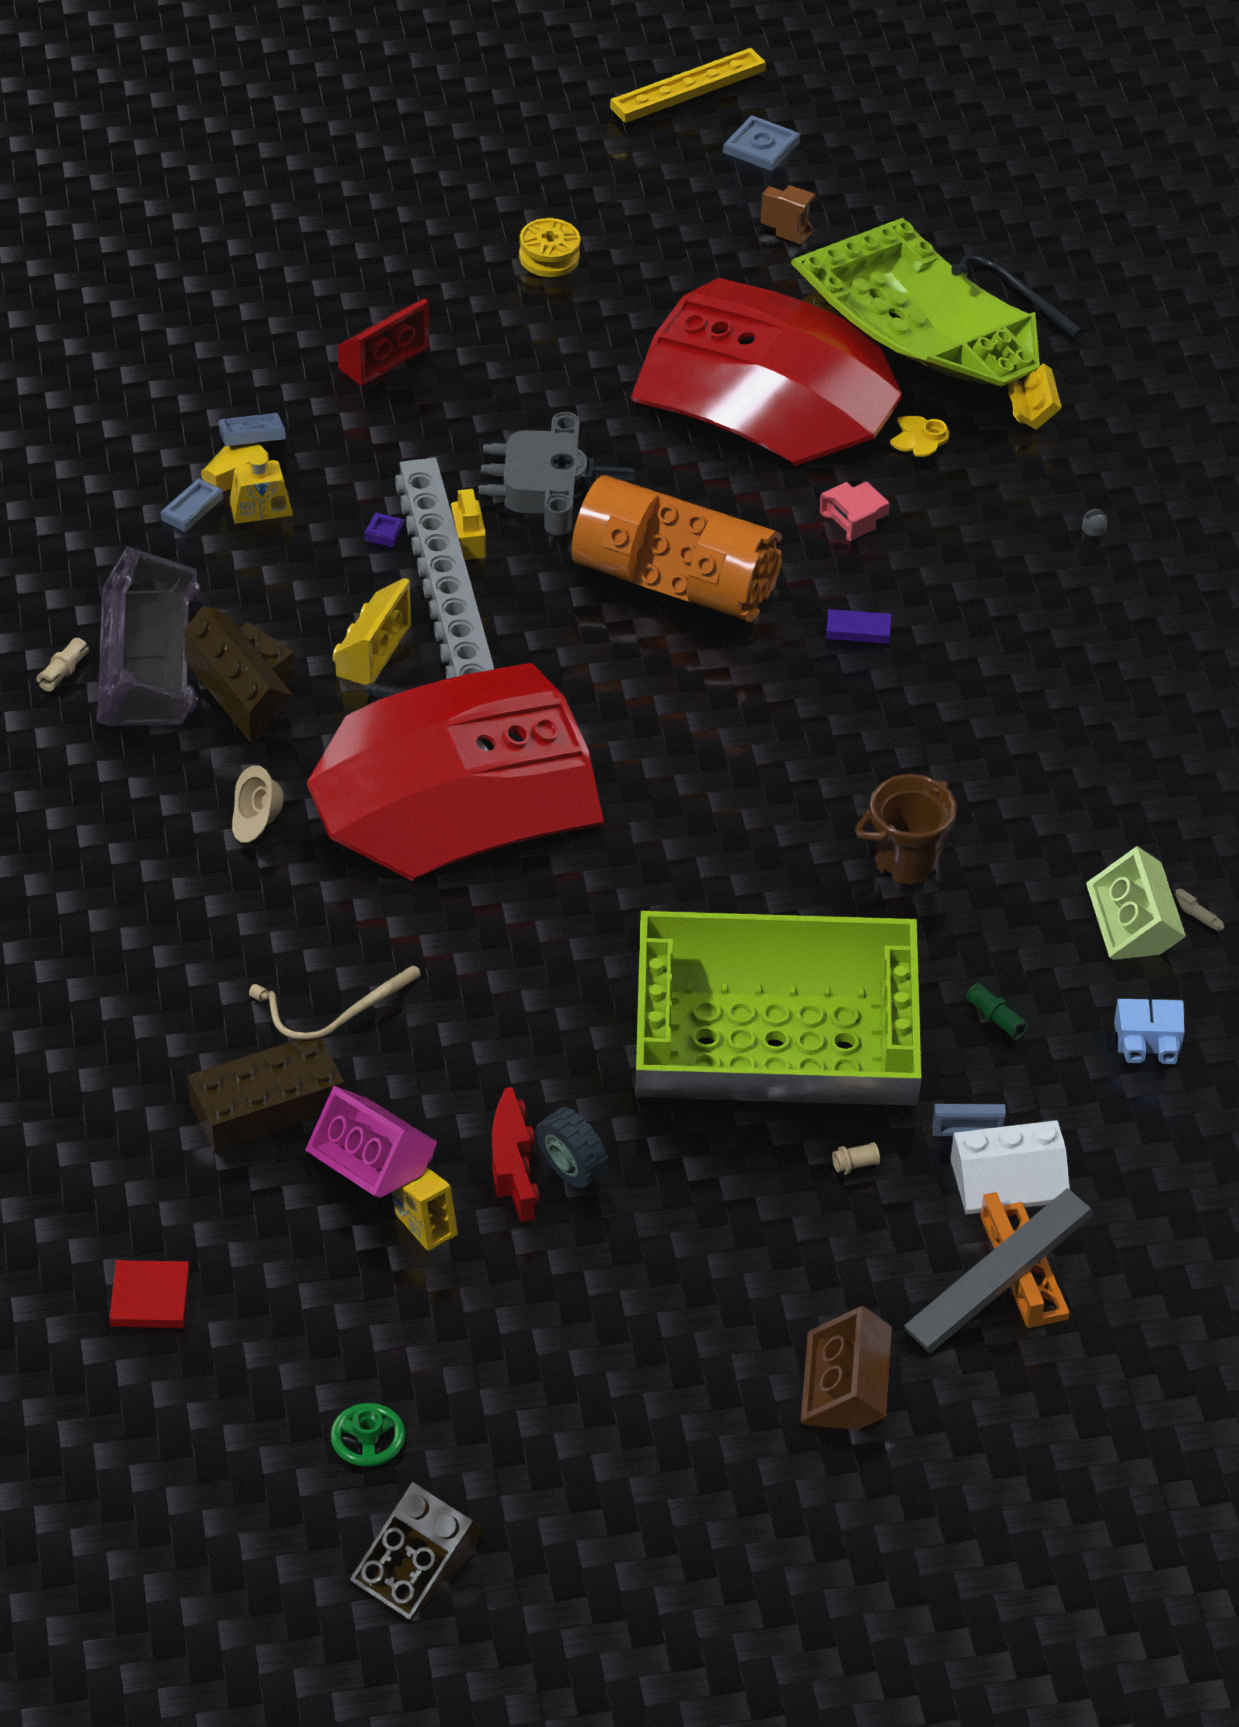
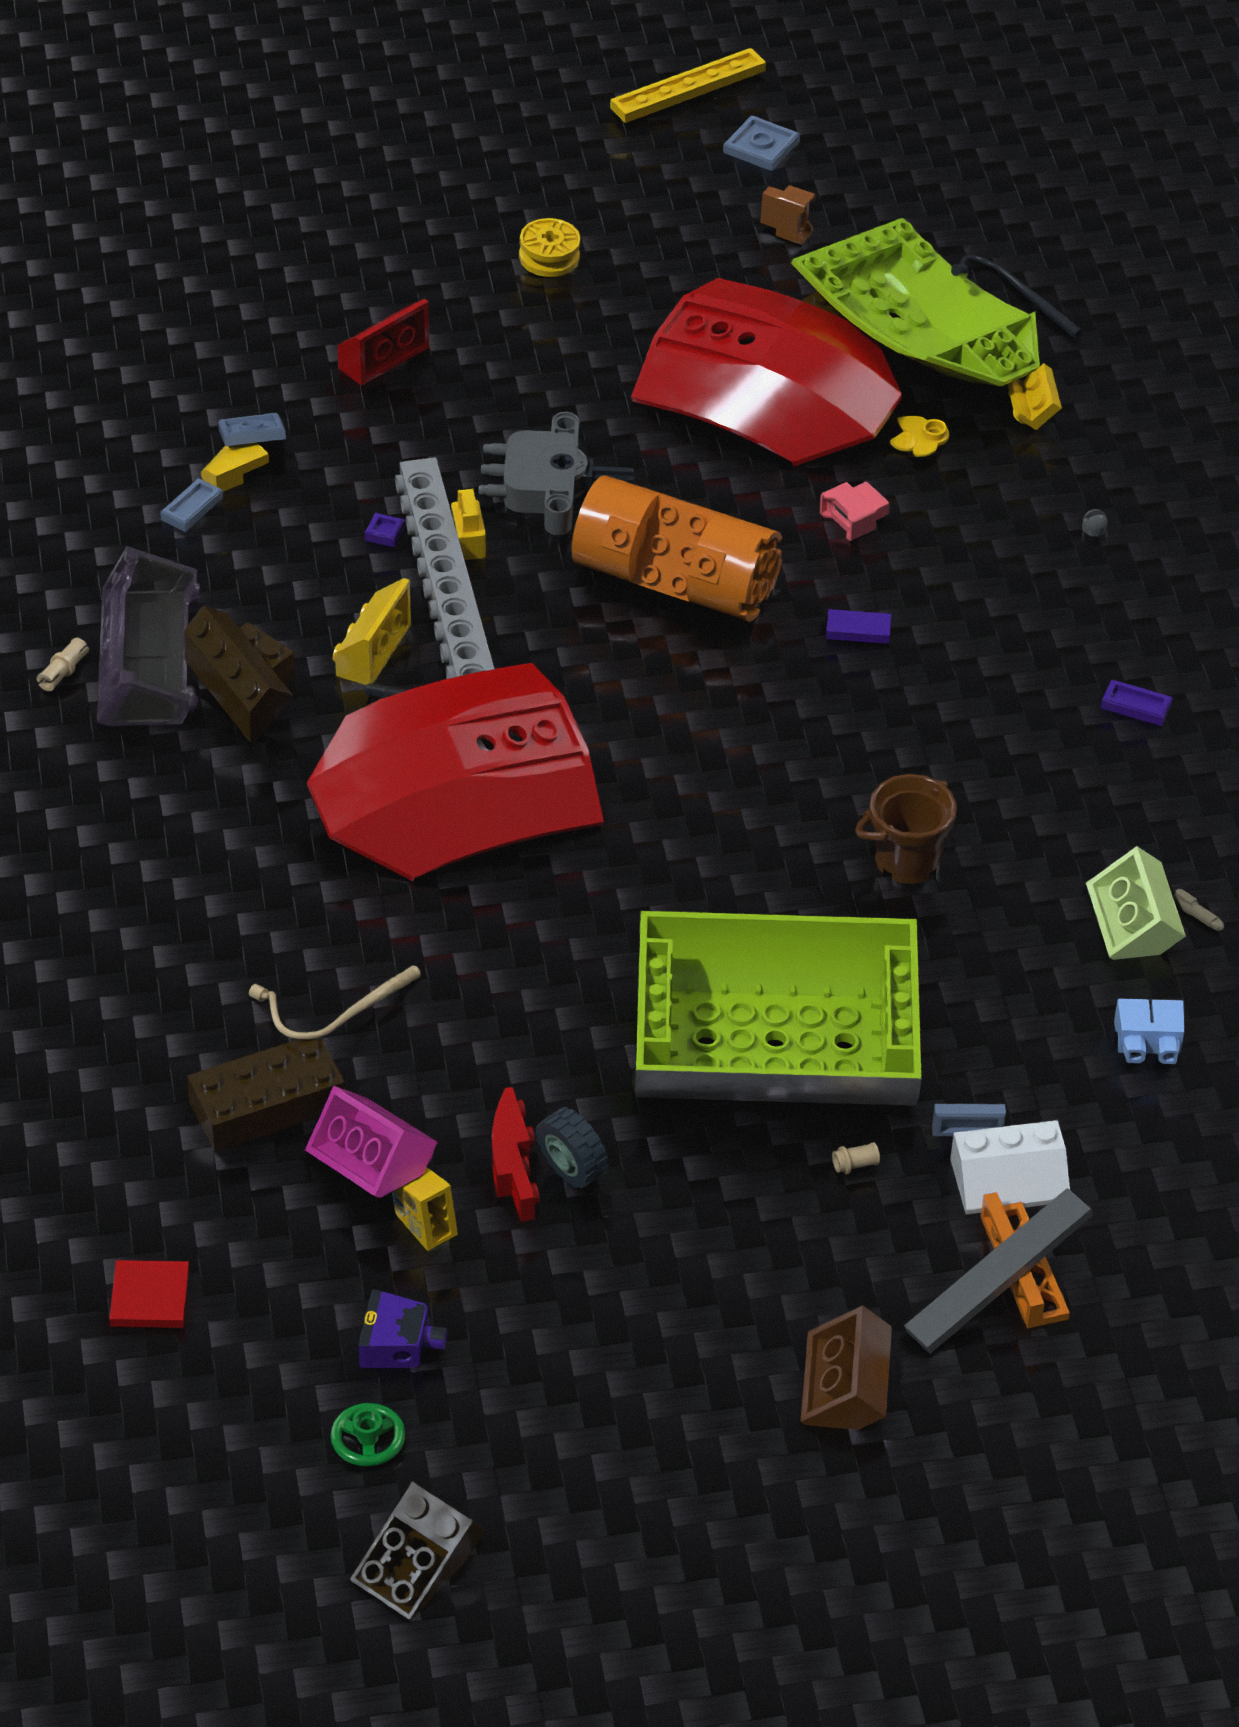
yellow torso [230,453,293,524] -> none
tan piece [232,766,284,843] -> none
dark green pin [966,983,1029,1040] -> none
none -> dark purple torso [359,1289,447,1368]
none -> dark purple tile [1101,680,1173,726]

